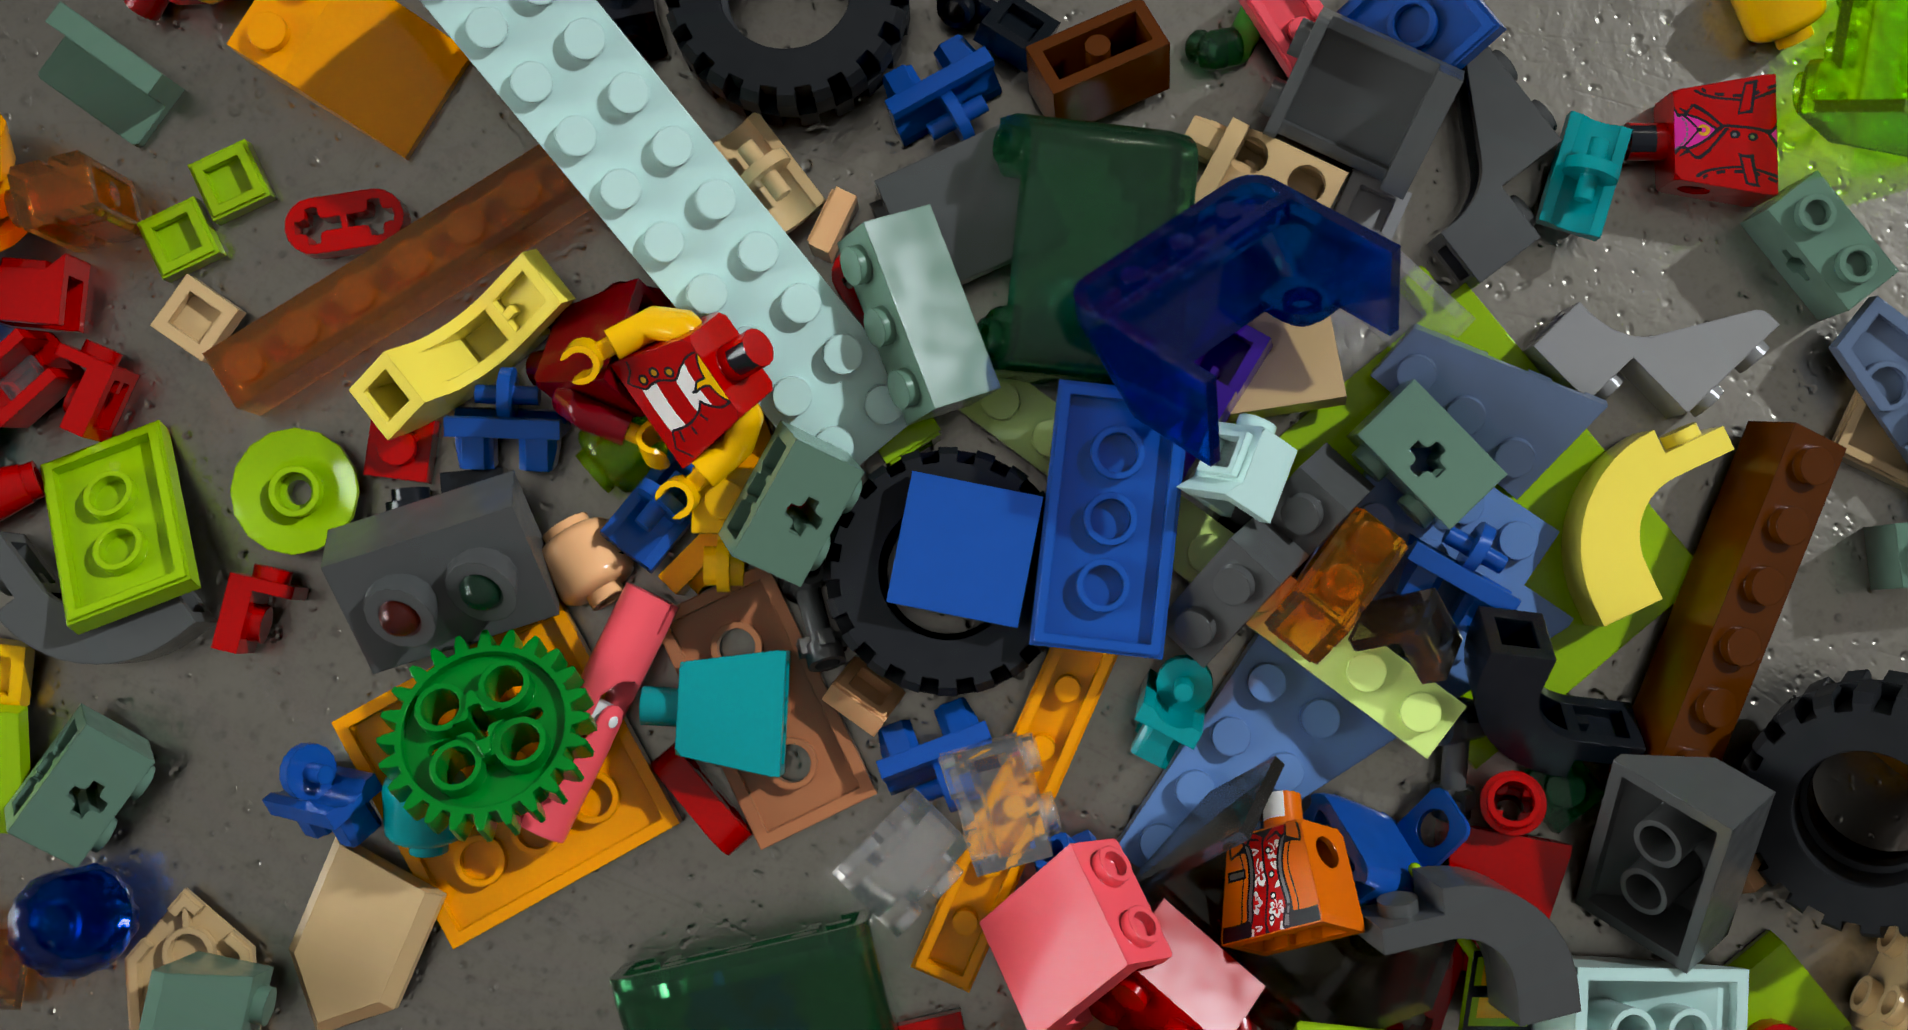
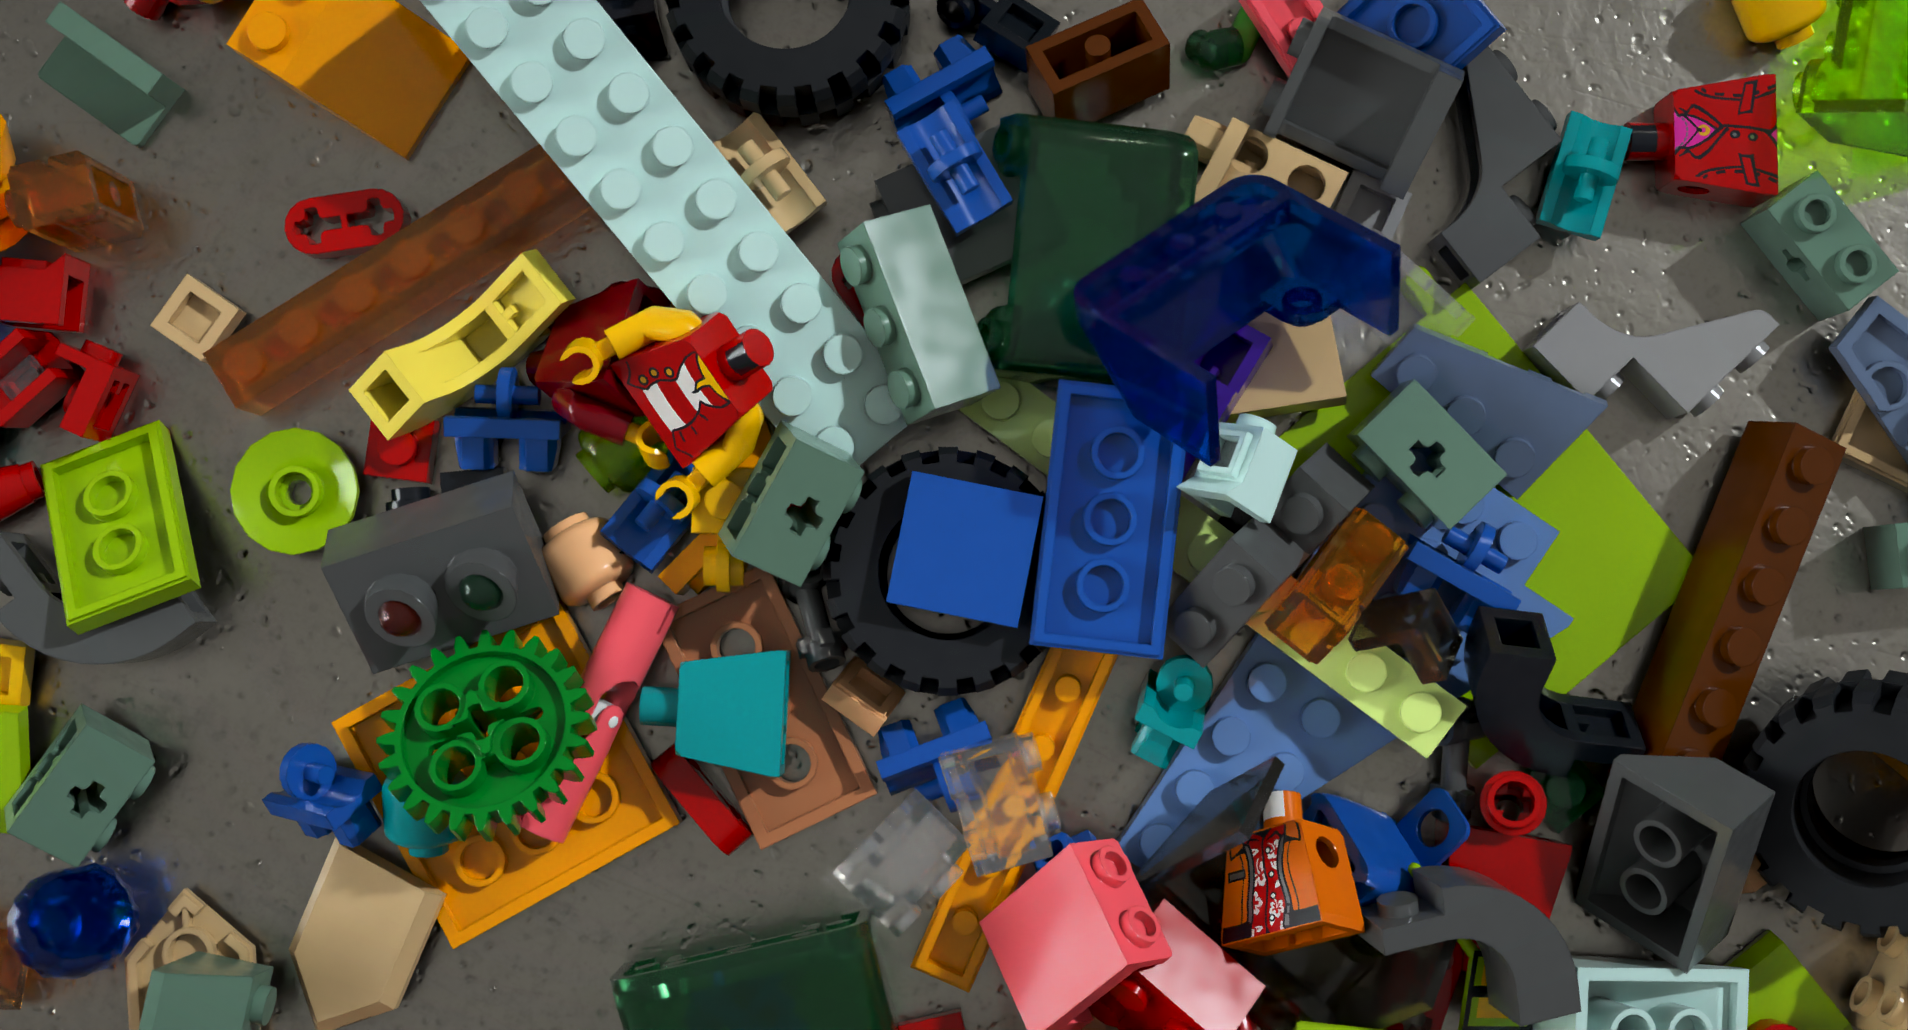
lime tile [136,196,227,283] -> none
lime tile [187,139,277,226] -> none
red bracket [211,563,309,654] -> none
light nougat tile [807,186,859,264] -> none
lime tile [877,418,942,466] -> none
light yellow arch [1561,422,1734,627] -> none
none -> blue hips [896,99,1013,237]

